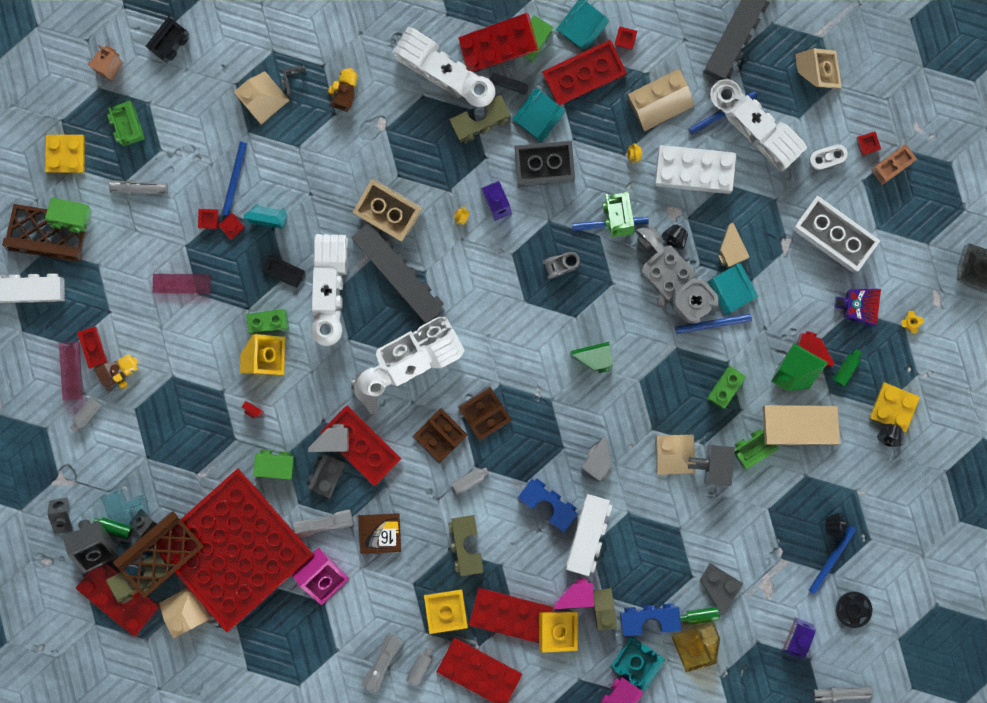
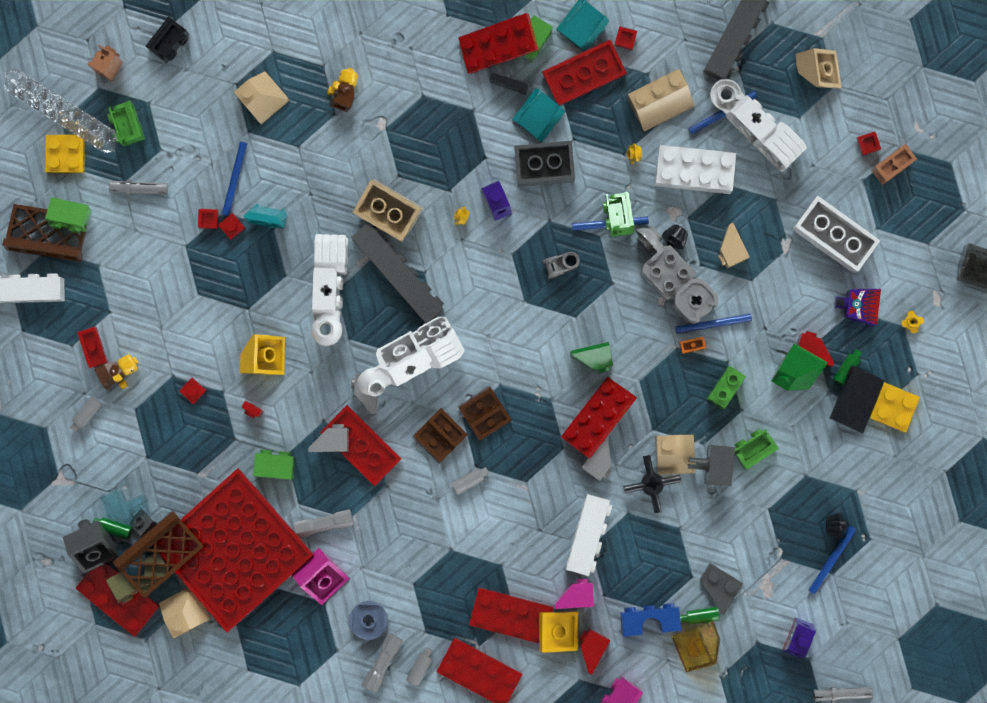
dark grey bracket [47,498,73,534] -> none
clear pink plate [59,342,83,401] -> none
clear pink plate [152,274,211,294] -> none
bright green hinge [246,309,289,335] -> none
black tile [262,255,305,288] -> none
dark grey bracket [281,65,306,98] -> none
dark grey bracket [307,454,346,499] -> none
slope [358,513,401,554] -> none
white brick [392,27,495,107] -> none
yellow plate [424,589,468,634] -> none
olive arch [448,515,484,576] -> none
olive arch [449,95,511,143] -> none
blue arch [518,478,578,532] -> none
olive slope [593,588,617,631] -> none
teal slope [610,636,665,691] -> none
teal slope [707,262,759,316] -> none
tan tile [762,405,840,445] -> none
white plate [809,144,848,170] -> none
black wheel [836,591,873,628] -> none
black piece [877,423,903,447] -> none
none -> clear beam [5,68,117,153]
none -> red plate [179,377,207,404]
none -> sand blue plate [349,601,388,640]
none -> red plate [561,376,637,459]
none -> red slope [579,628,610,675]
none -> black bar [623,455,682,513]
none -> orange piece [679,337,706,354]
none -> black tile [829,365,885,433]

